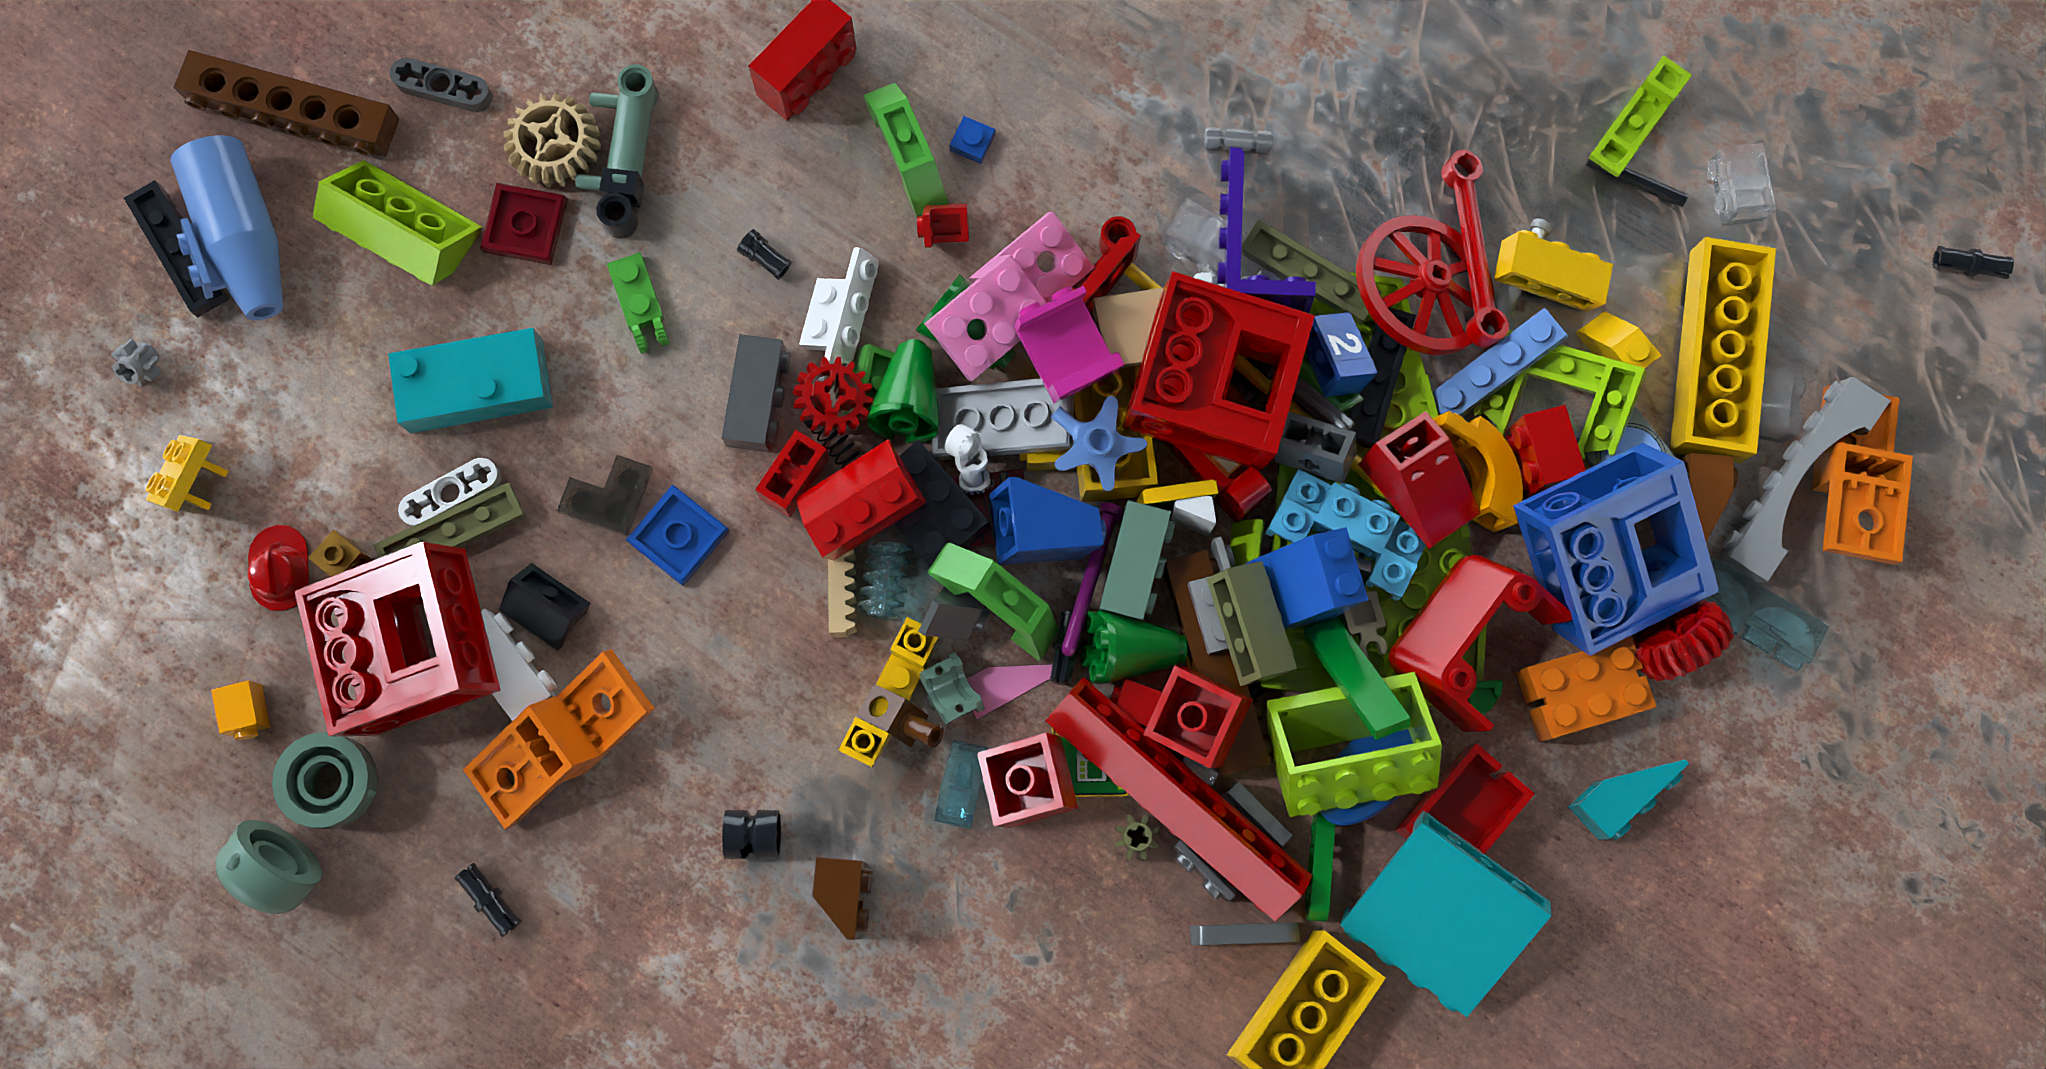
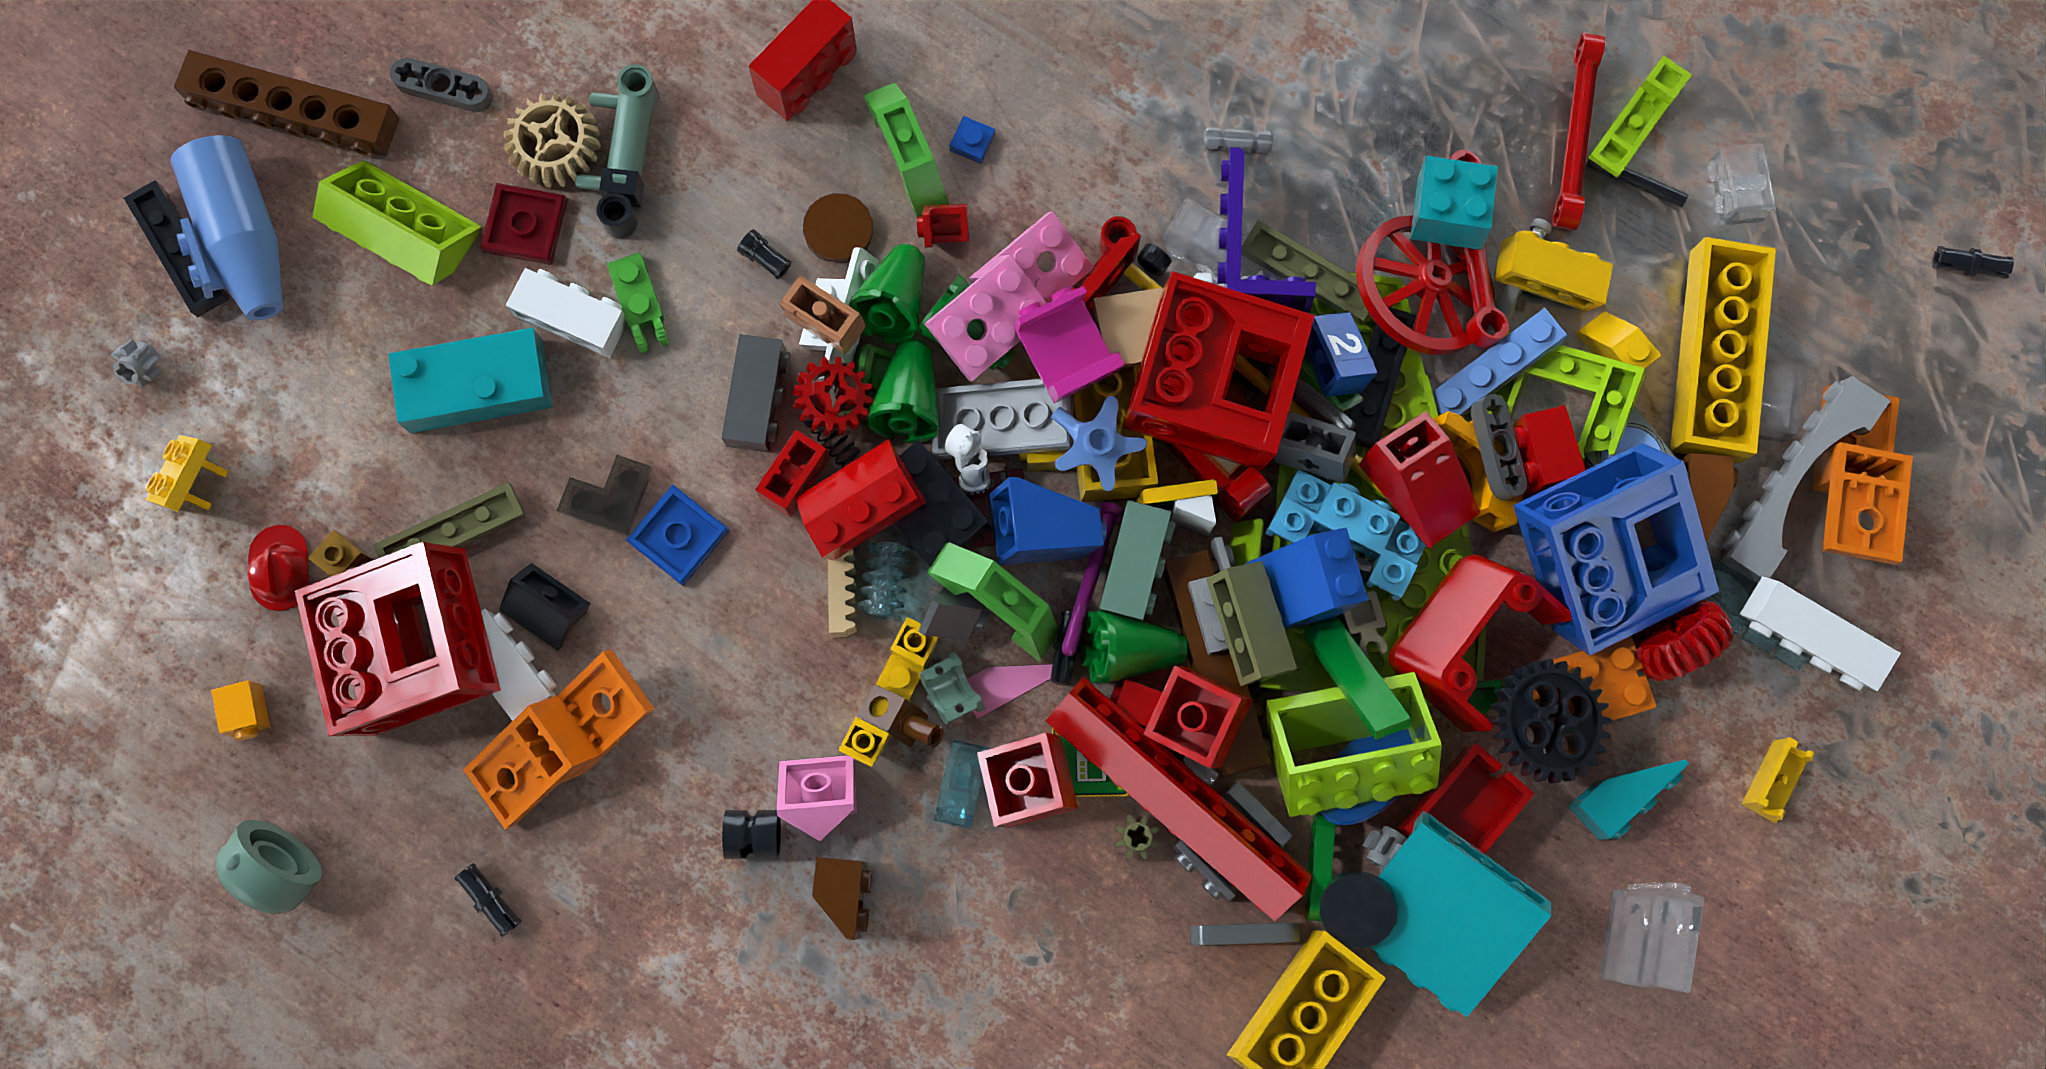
sand green piece [272,732,378,829] -> none
white beam [398,458,501,527] -> none
none -> white brick [505,268,627,358]
none -> bright pink slope [777,756,858,841]
none -> nougat brick [780,276,865,355]
none -> reddish brown tile [803,193,873,263]
none -> green cone [849,244,925,344]
none -> black axle [1137,243,1172,276]
none -> black tile [1319,871,1397,948]
none -> light grey gear [1362,826,1407,870]
none -> teal brick [1410,155,1498,250]
none -> dark grey beam [1471,394,1527,501]
none -> black gear [1489,659,1612,784]
none -> red piece [1553,32,1605,231]
none -> clear arch [1599,882,1705,993]
none -> white brick [1740,576,1901,691]
none -> yellow hinge [1741,737,1815,823]

